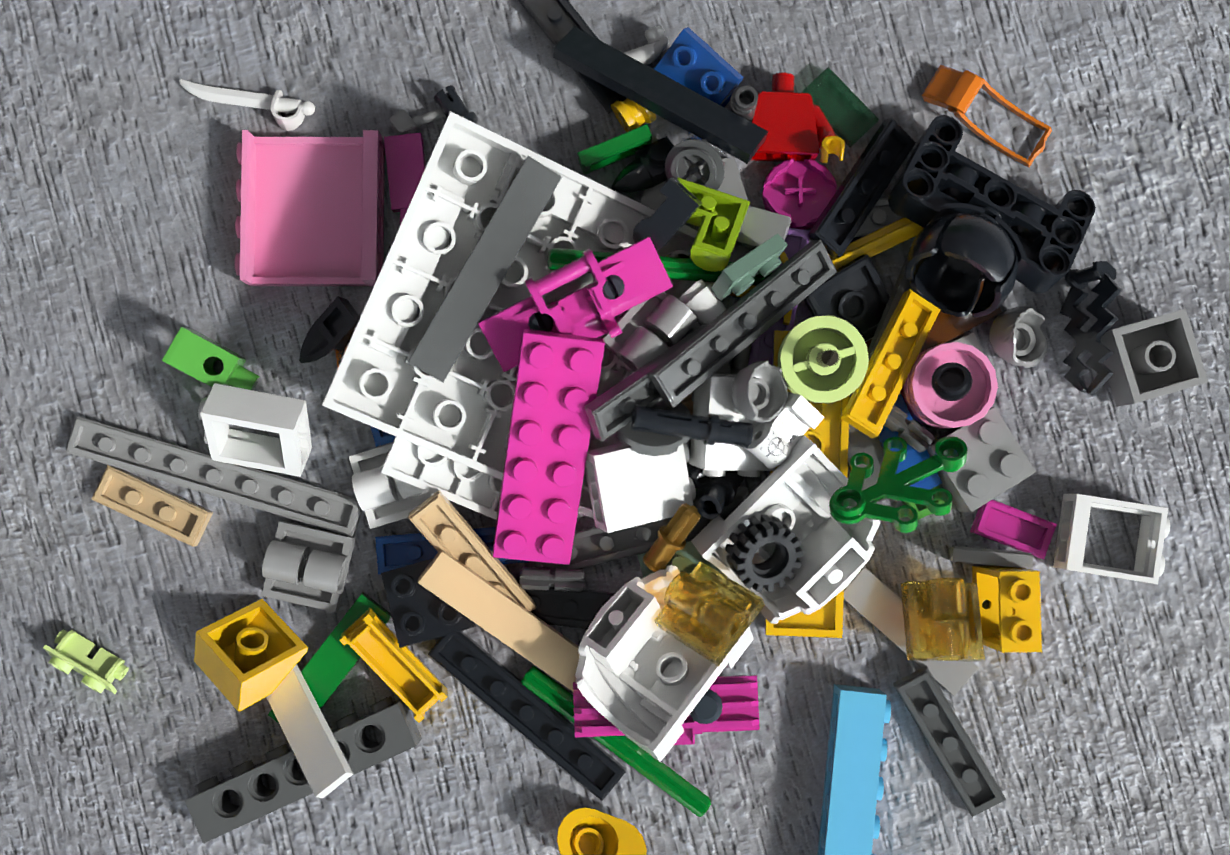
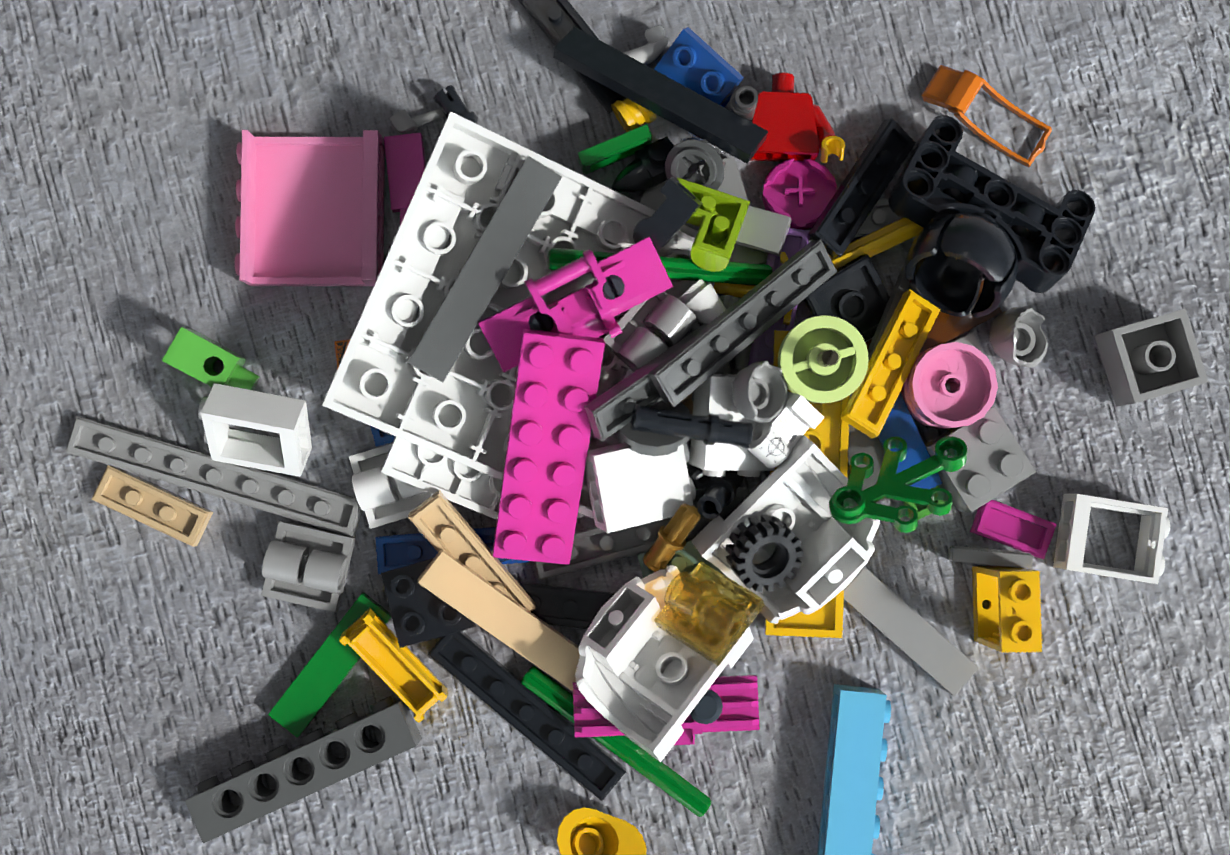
yellowish green hinge [43,629,129,694] -> none
white sword [179,79,315,131] -> none
yellow slope [194,599,308,712] -> none
white tile [266,664,353,798] -> none
black plate [299,296,360,363] -> none
dark grey piece [520,567,585,592] -> none
sand green plate [711,233,788,301] -> none
clear green tile [801,67,879,148] -> none
dark grey piece [884,405,934,452] -> none
dark grey tile [893,665,1006,817] -> none
clear yellow plate [901,578,985,662] -> none
black plate [931,362,972,401] -> none
black piece [1060,261,1123,395] -> none

